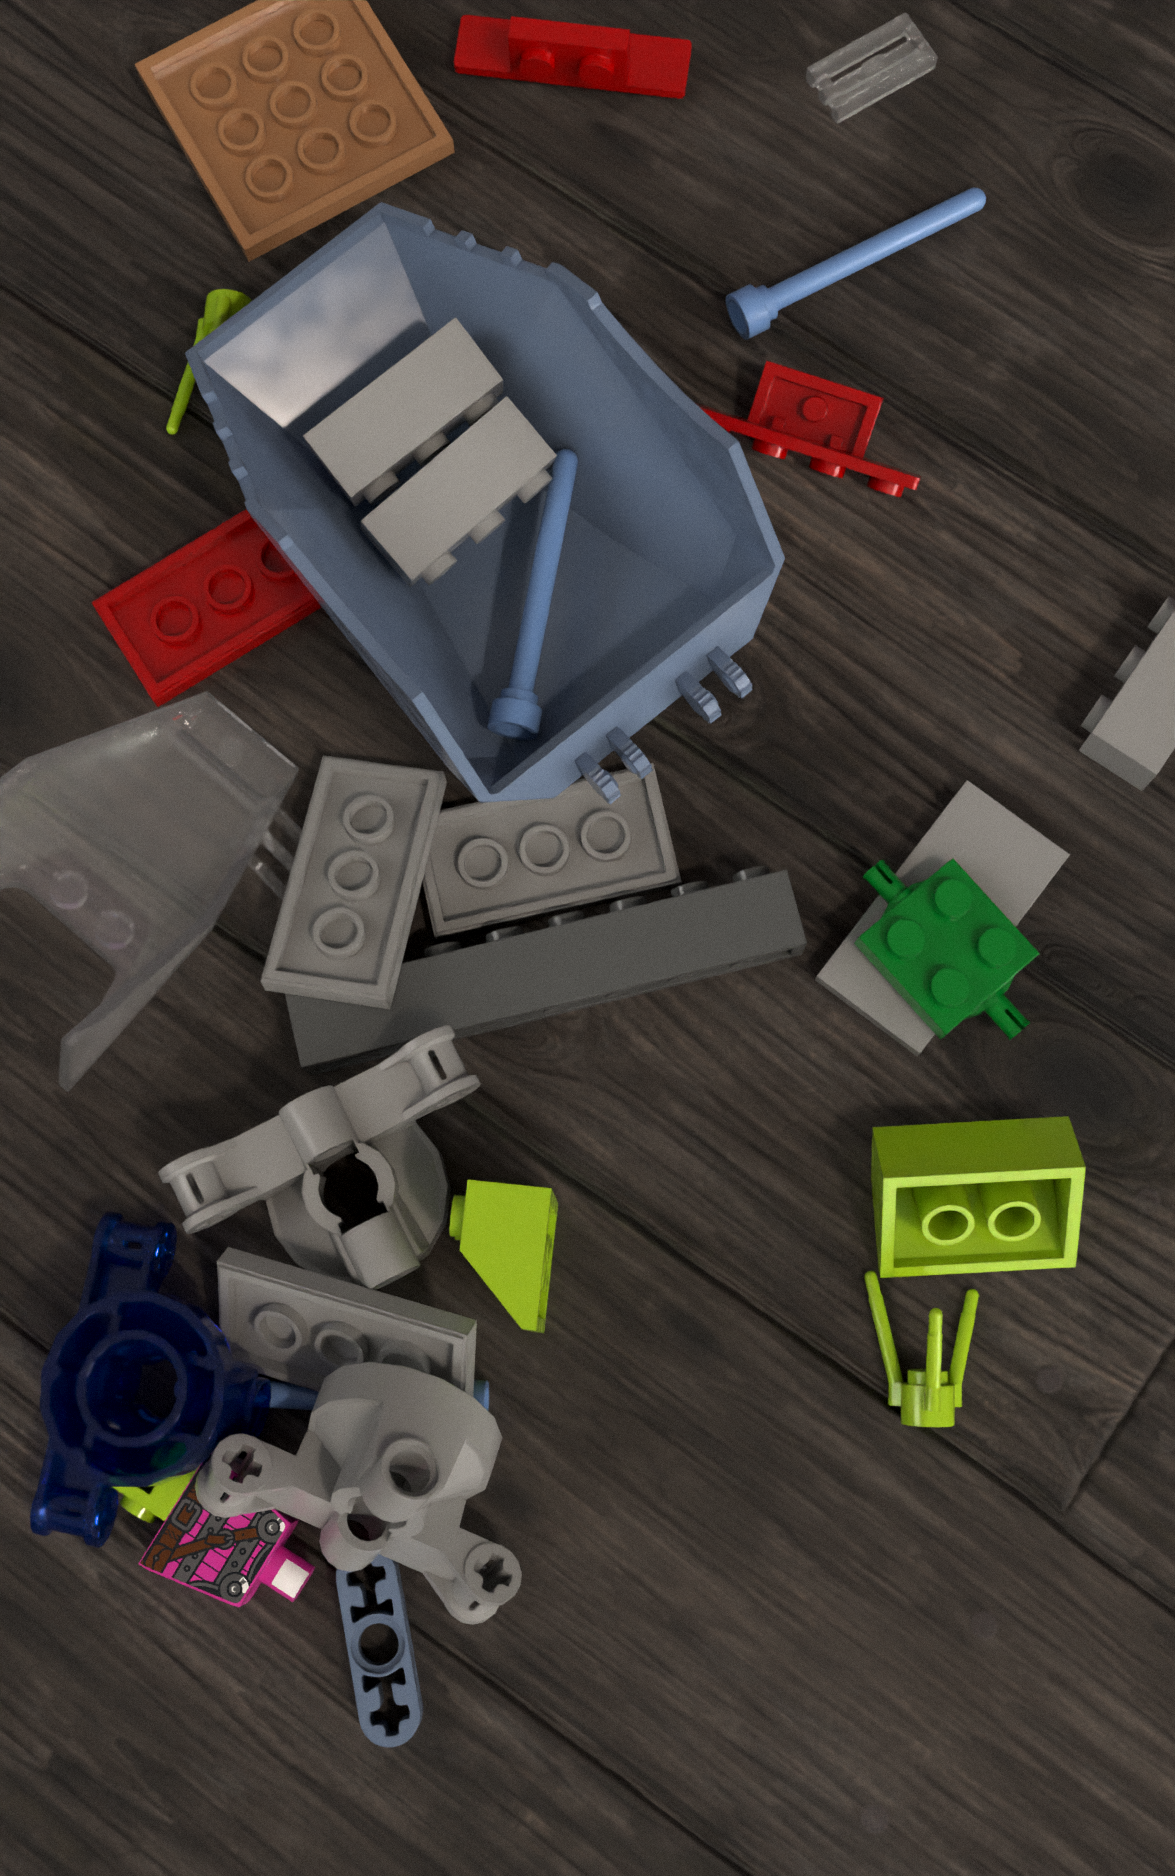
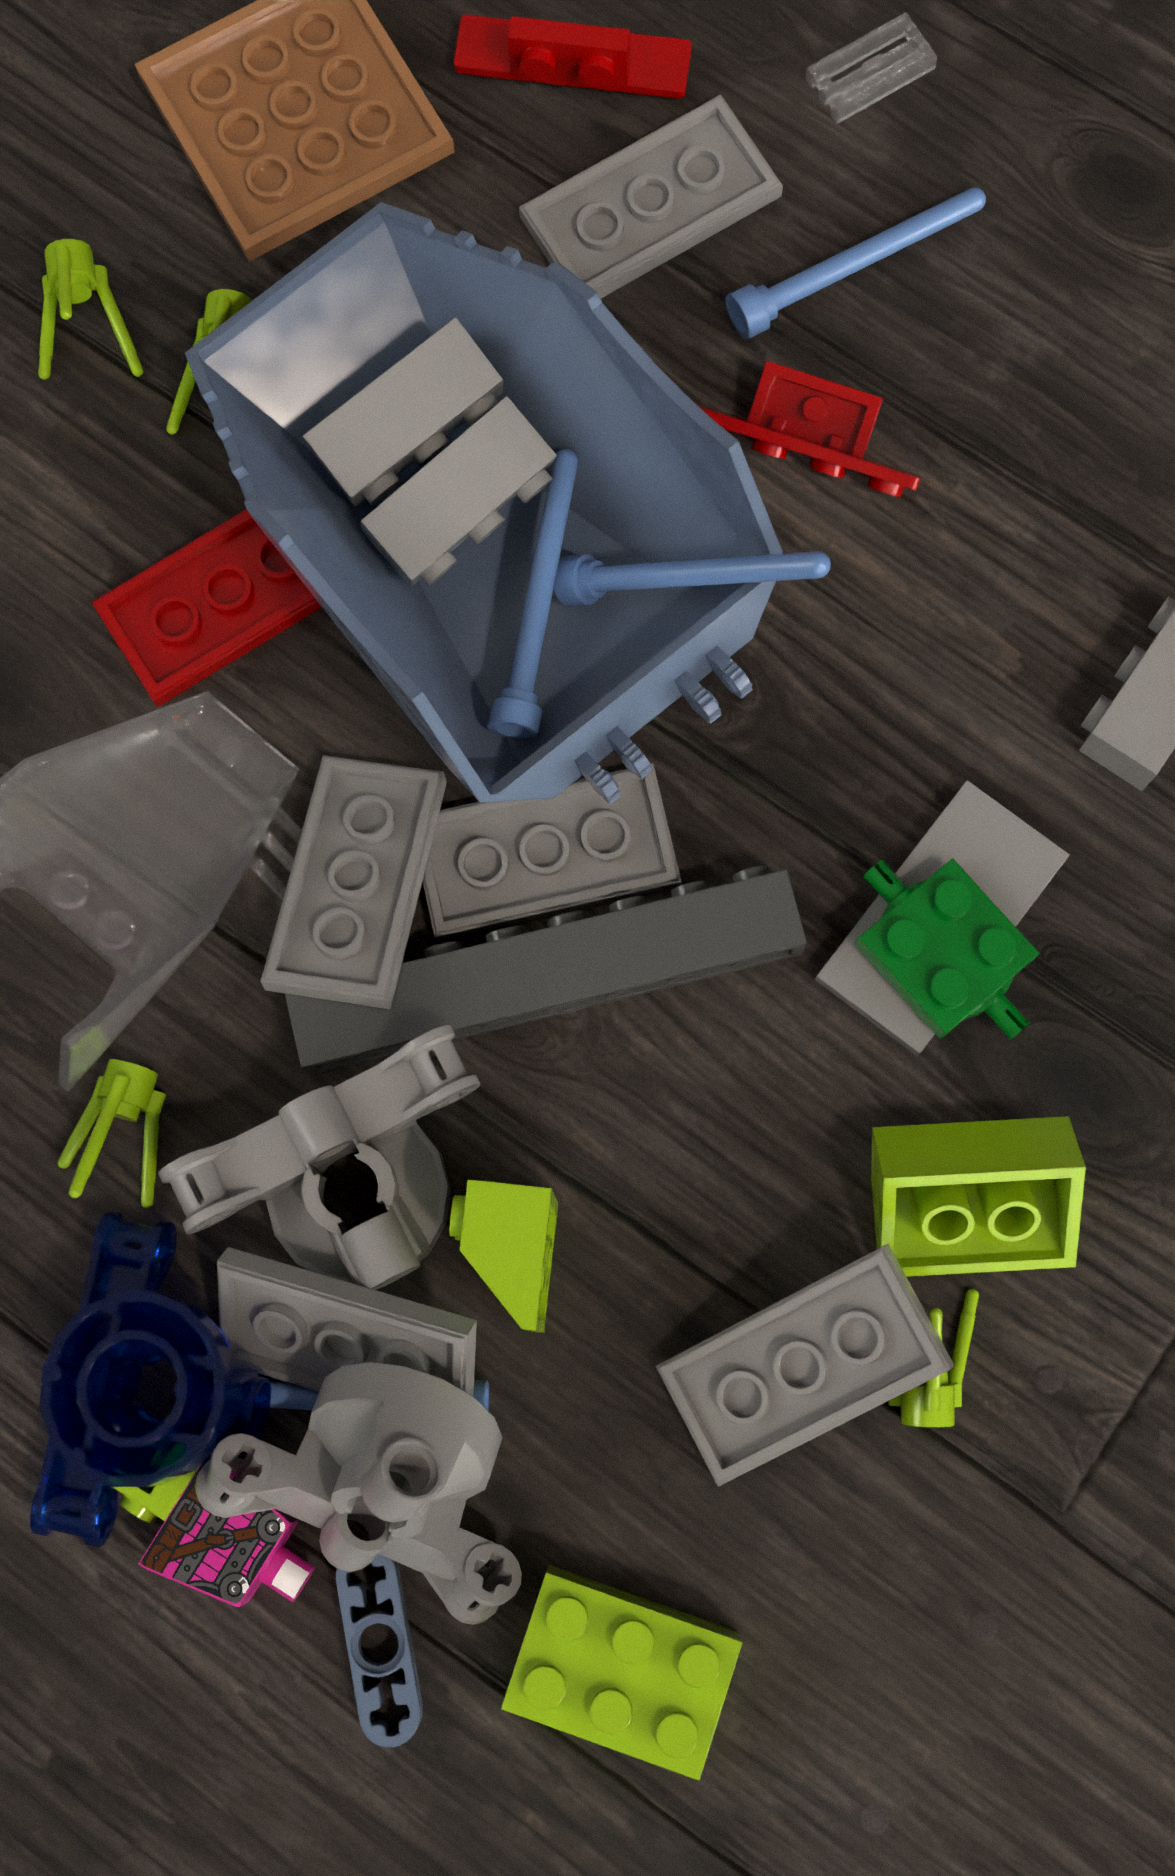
none -> lime plant [38,239,143,380]
none -> lime plant [57,1059,166,1208]
none -> lime brick [501,1565,743,1781]
none -> light grey tile [519,94,783,299]
none -> medium blue piece [554,551,831,606]
none -> light grey tile [656,1244,955,1487]

